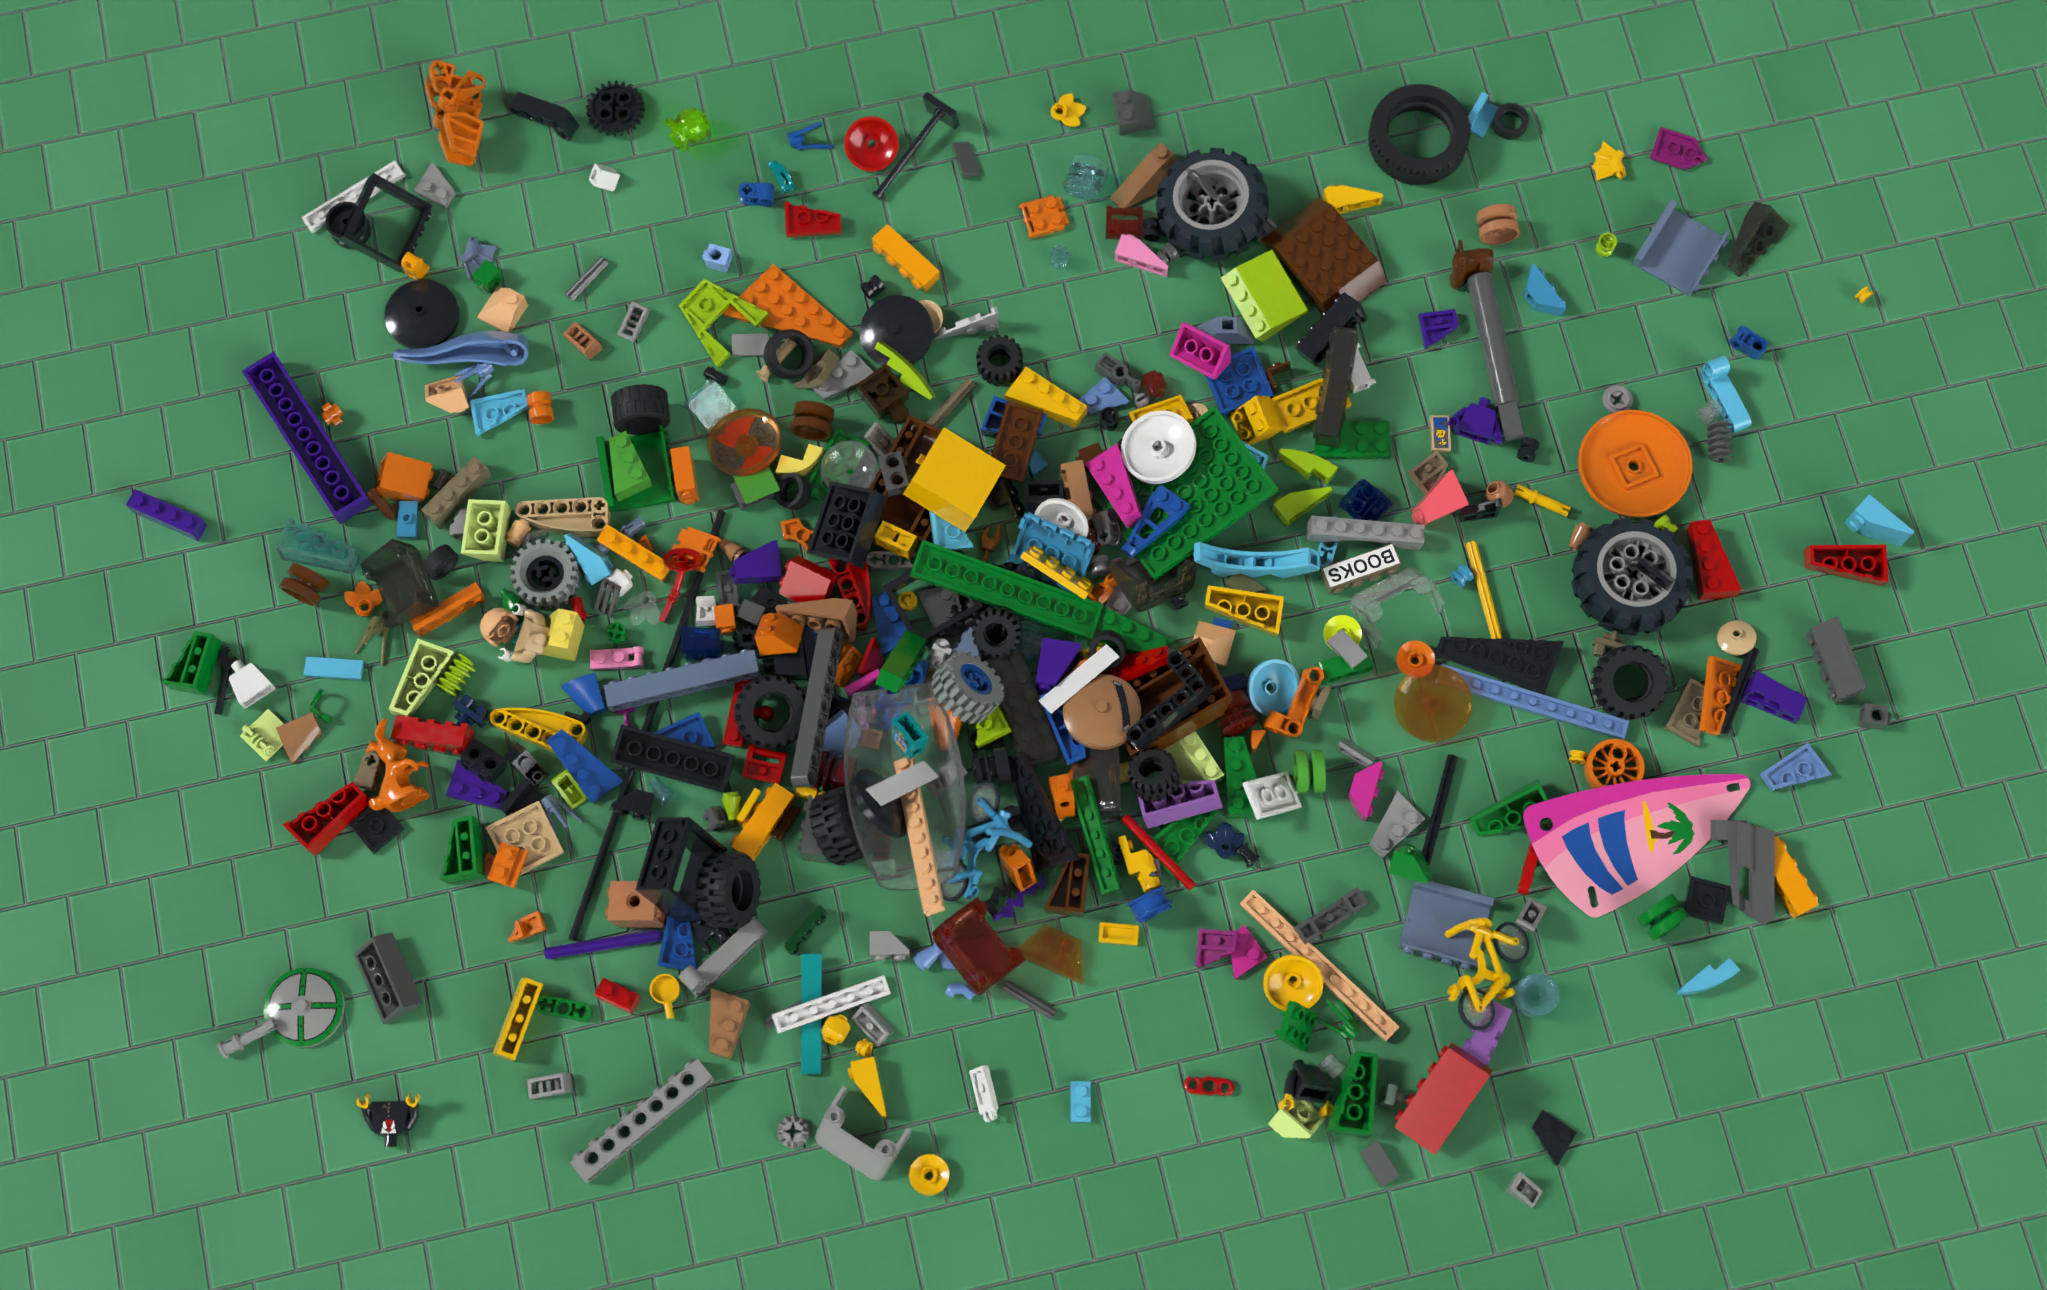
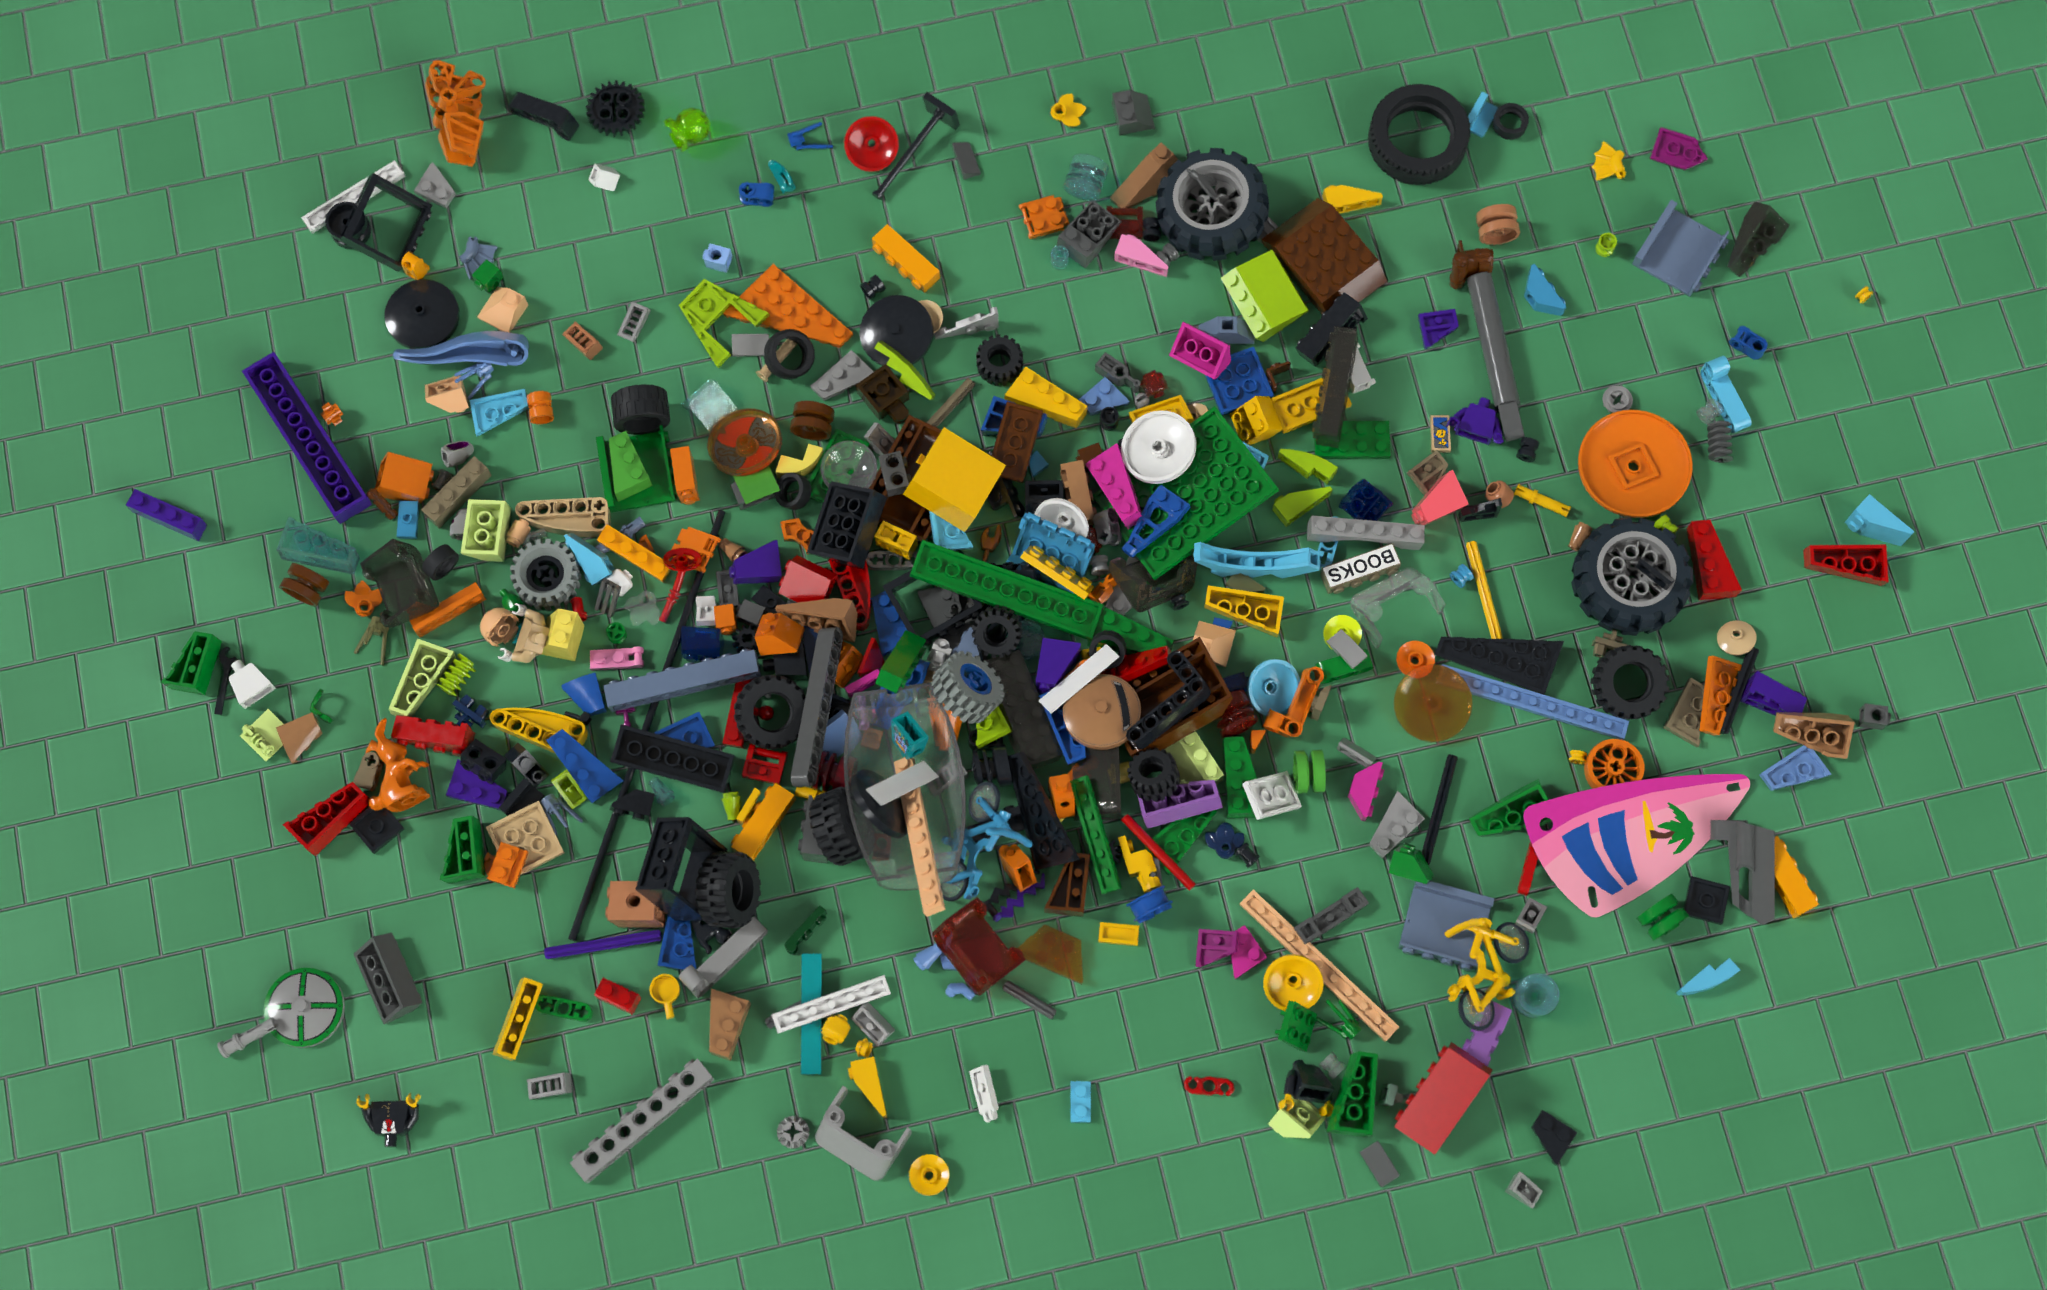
medium azure tile [303,656,365,681] -> none
orange slope [508,911,547,943] -> none
axle [565,256,608,300] -> none
dark grey tile [702,806,729,830] -> none
black pin [703,366,728,387] -> none
reddish brown axle [772,805,801,841] -> none
red wing [784,201,842,238] -> none
dark tan slope [793,349,839,388] -> none
light grey slope [870,931,910,961] -> none
yellow tile [898,591,917,611] -> none
dark grey slope [1806,616,1867,704] -> none
none -> light grey rock [441,441,474,468]
none -> dark grey slope [1057,200,1121,268]
none -> medium nougat wedge [1773,712,1855,759]

